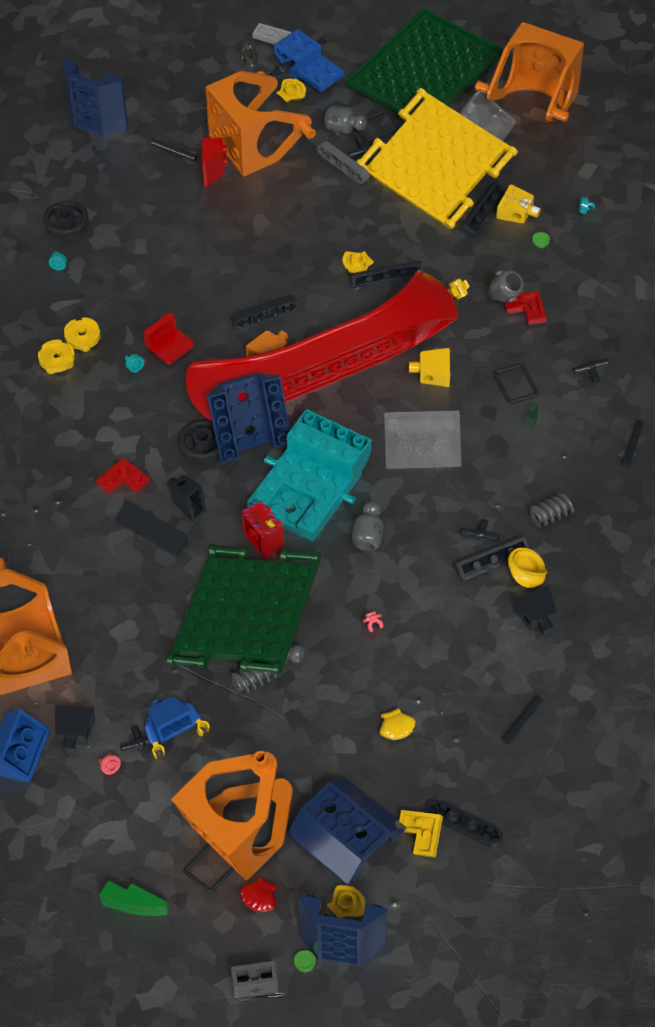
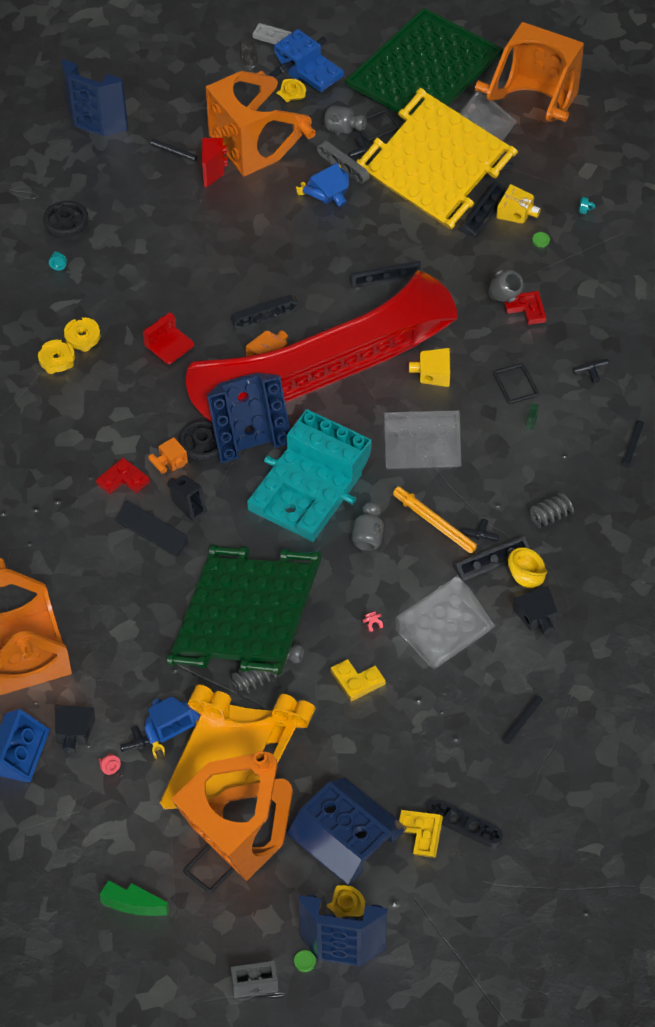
teal tile [125,354,144,373] -> none
red animal [240,877,278,912] -> none
red brick [242,501,284,559] -> none
yellow animal [342,251,374,273] -> none
yellow animal [379,708,416,740] -> none
yellow gear [448,278,470,300] -> none
none -> orange brick [148,437,188,474]
none -> light orange panel [160,685,315,810]
none -> blue torso [296,163,349,207]
none -> yellow plate [331,659,386,702]
none -> light orange axle [393,486,477,553]
none -> clear slope [396,576,495,669]

